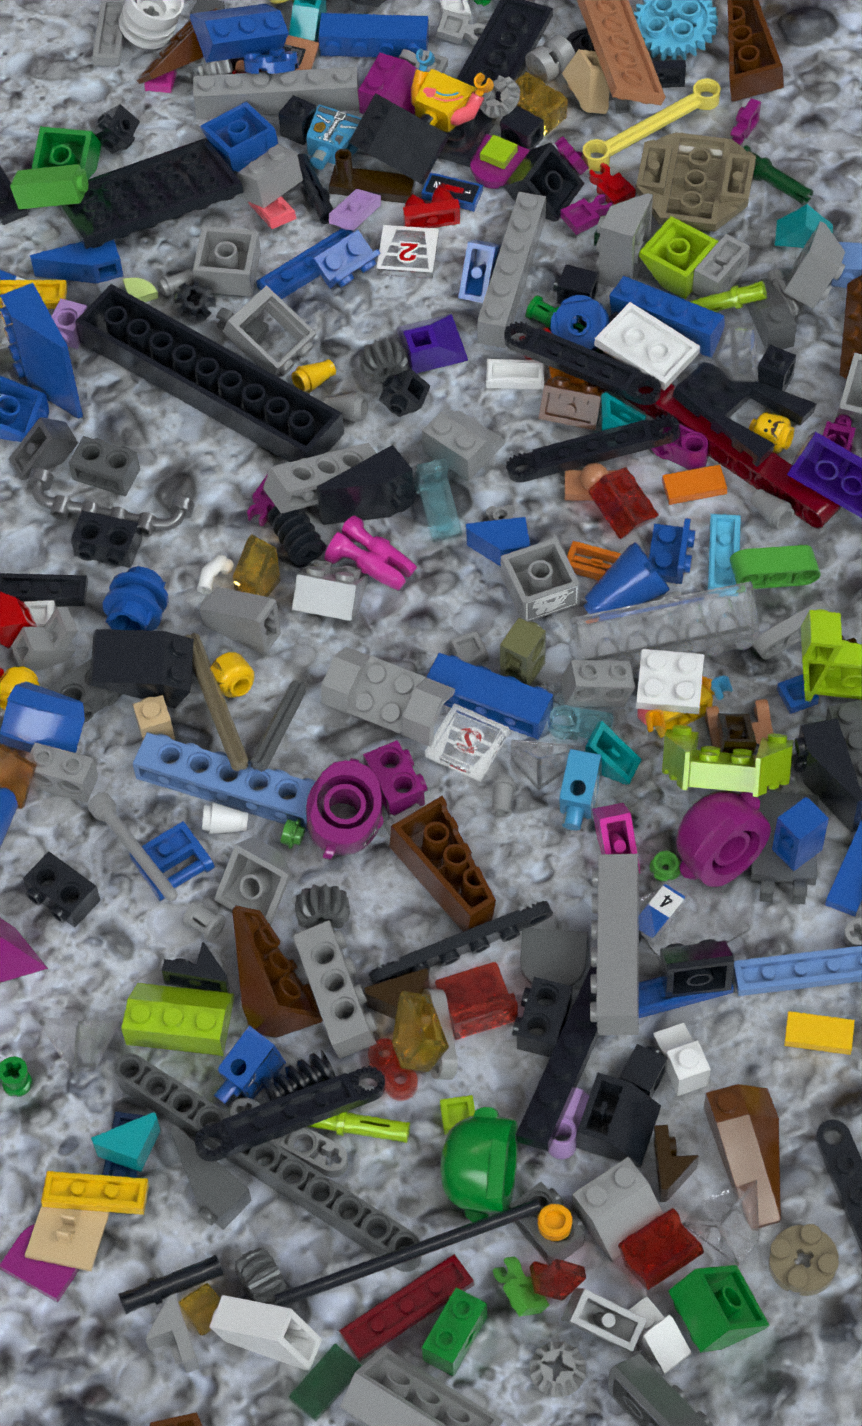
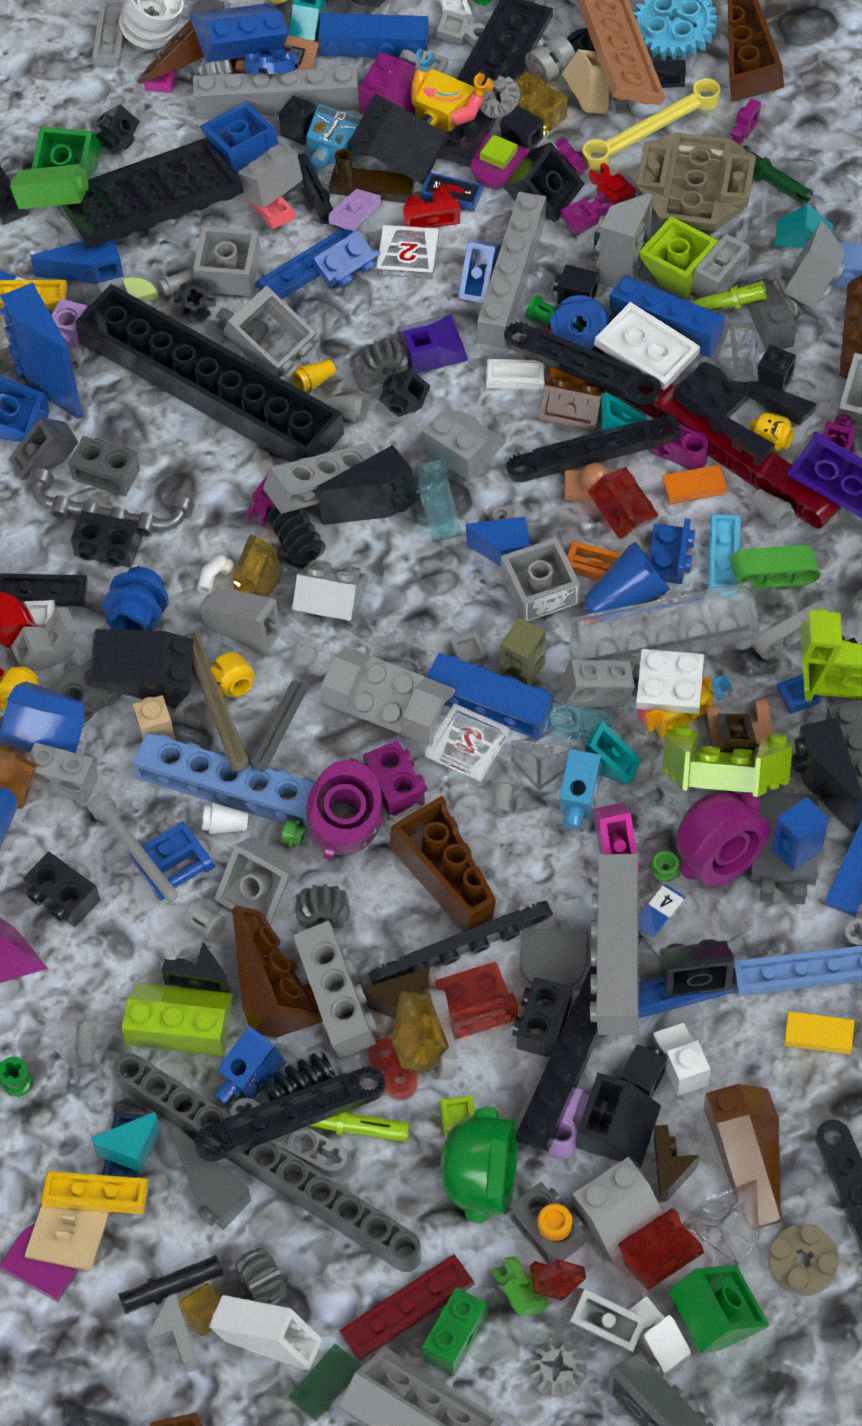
black piece [275,1199,541,1307] -> none
dark pink piece [324,515,417,591] -> none

